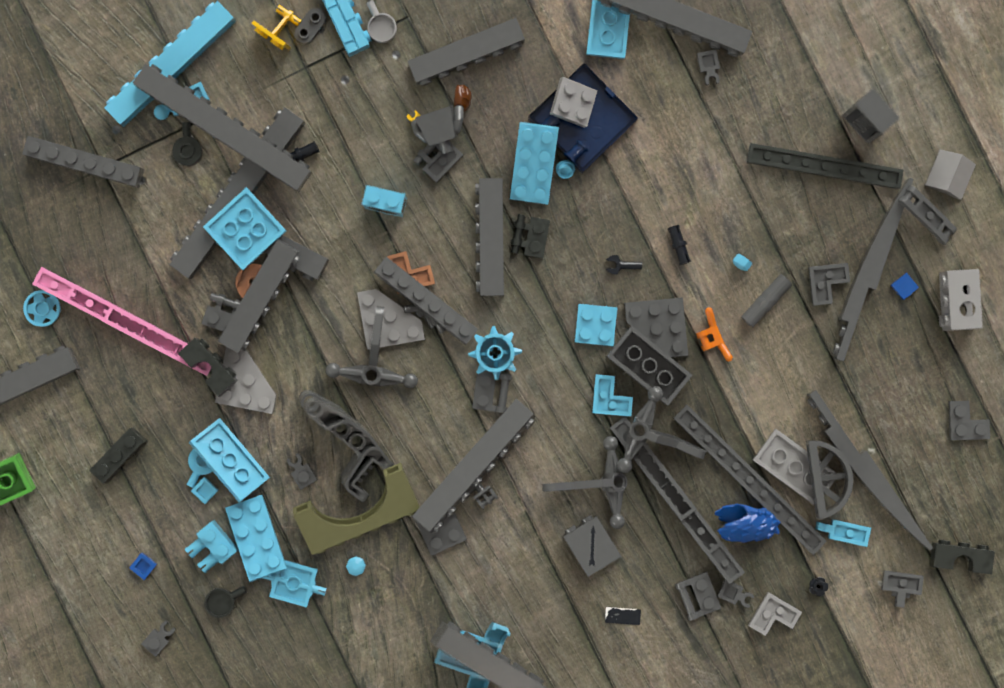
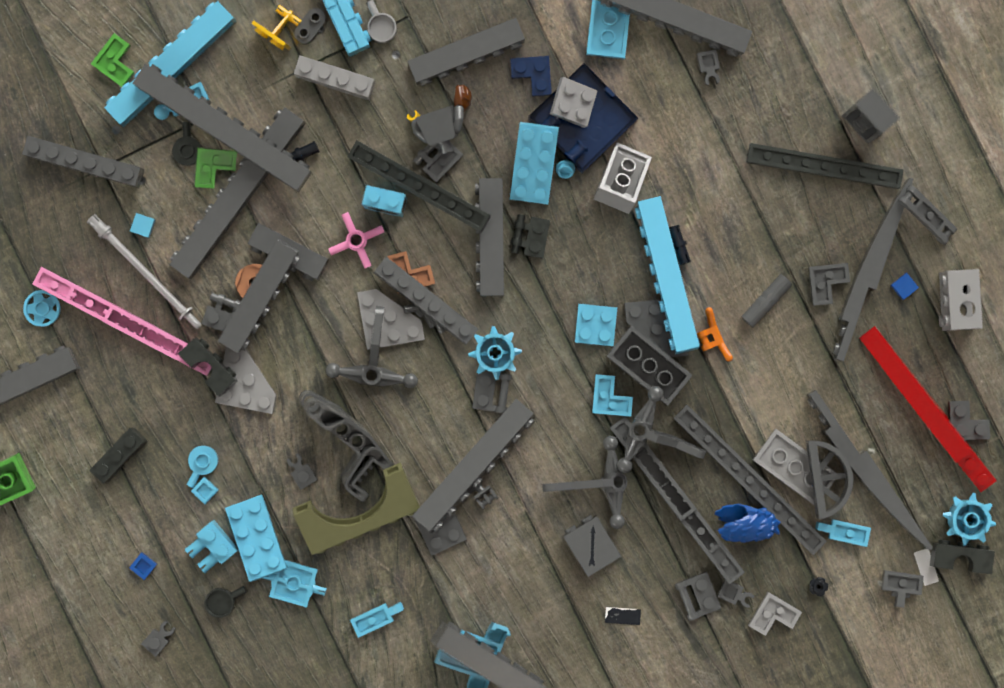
medium azure plate [189,418,270,503] -> none
medium azure plate [203,187,287,271] -> none
medium azure tile [346,556,366,576] -> none
black bar [606,255,642,275] -> none
medium azure tile [732,254,752,271] -> none
light grey slope [925,149,976,200] -> none
none -> light grey bar [87,214,201,329]
none -> bright green plate [91,33,134,87]
none -> medium azure tile [130,213,156,238]
none -> bright green plate [194,147,237,188]
none -> light grey brick [294,55,376,101]
none -> bright pink bar [328,212,385,269]
none -> pearl dark grey plate [347,140,491,232]
none -> medium azure plate [350,602,404,638]
none -> dark blue plate [510,56,552,97]
none -> light grey slope [593,142,652,214]
none -> medium azure brick [635,196,700,355]
none -> red slope [859,326,997,492]
none -> white sticker [914,549,939,586]
none -> medium azure brick [943,493,996,546]

